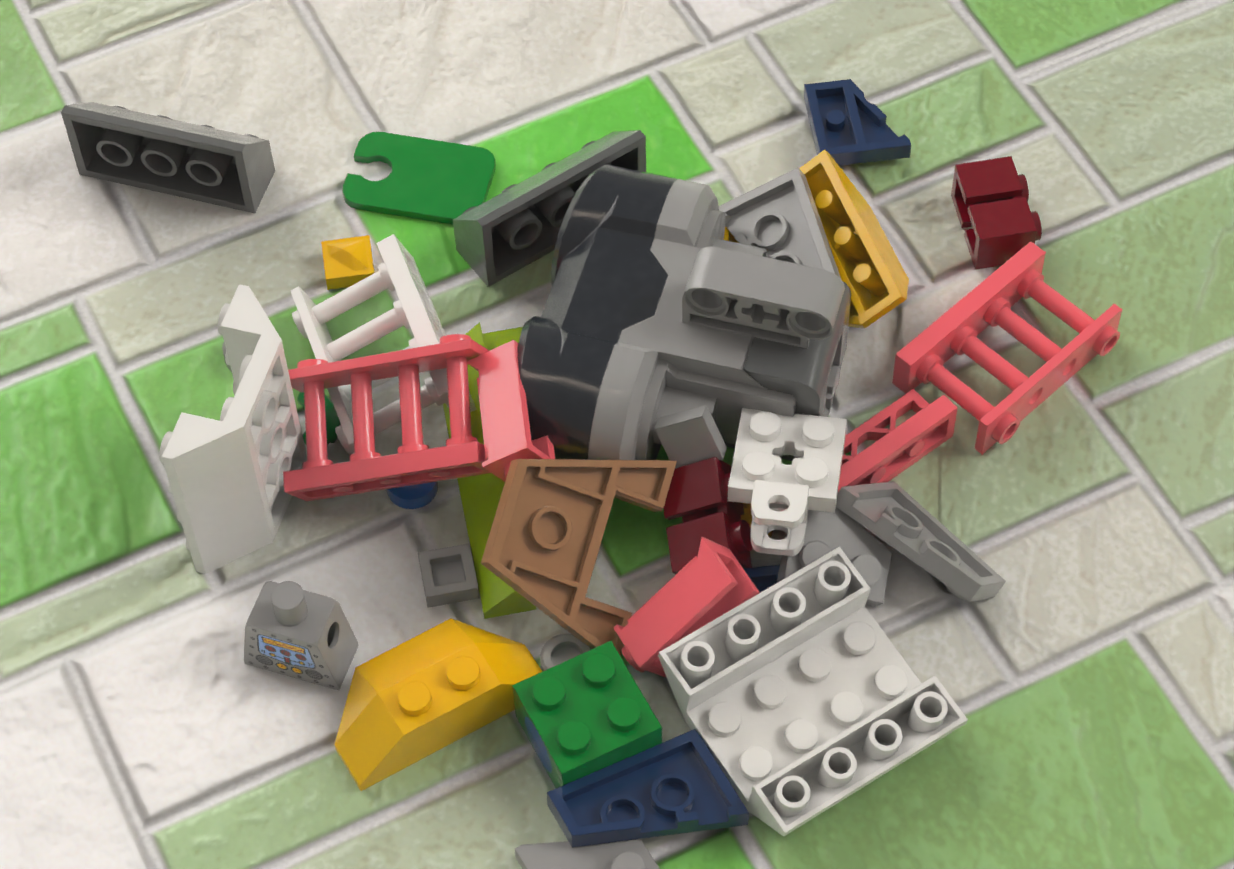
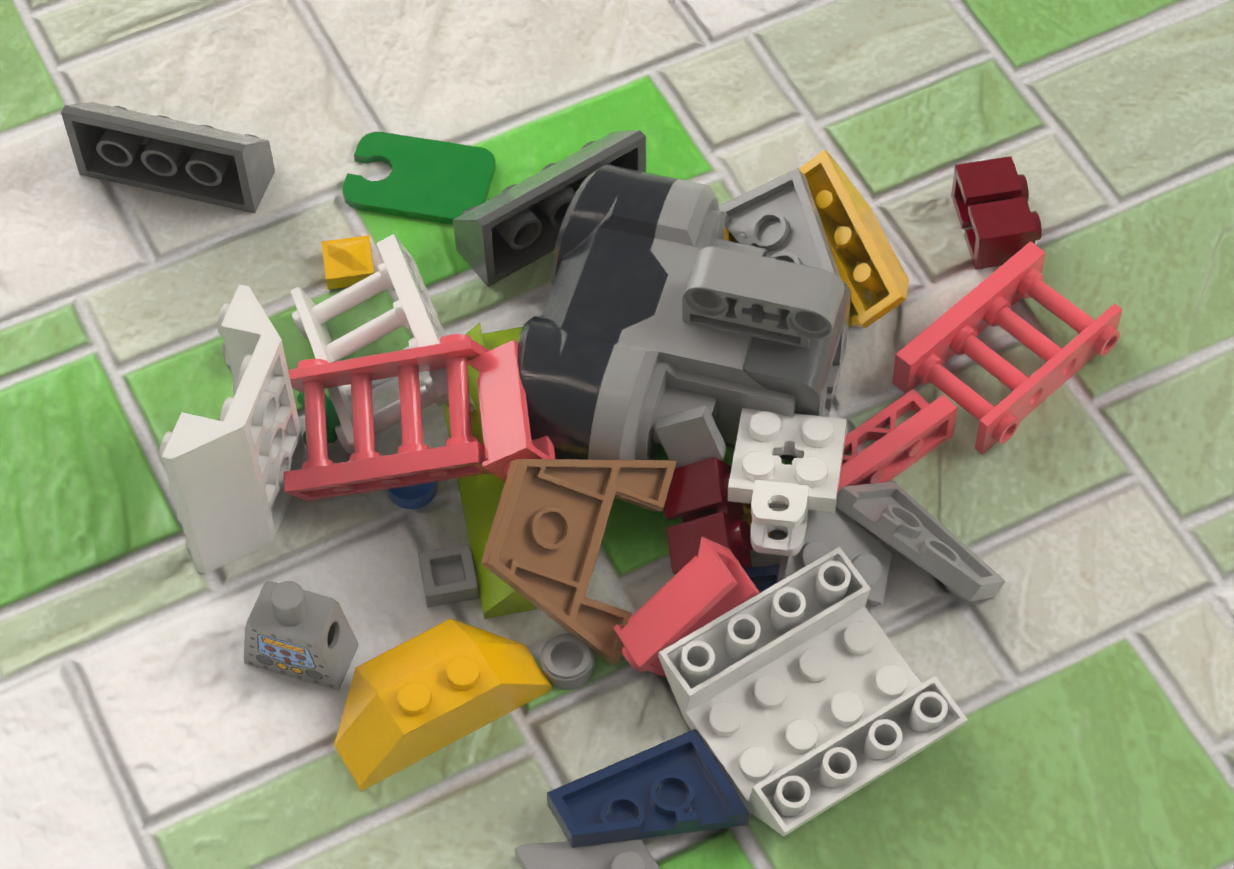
green brick [512,641,662,788] -> none
dark blue wing [804,79,911,166] -> none

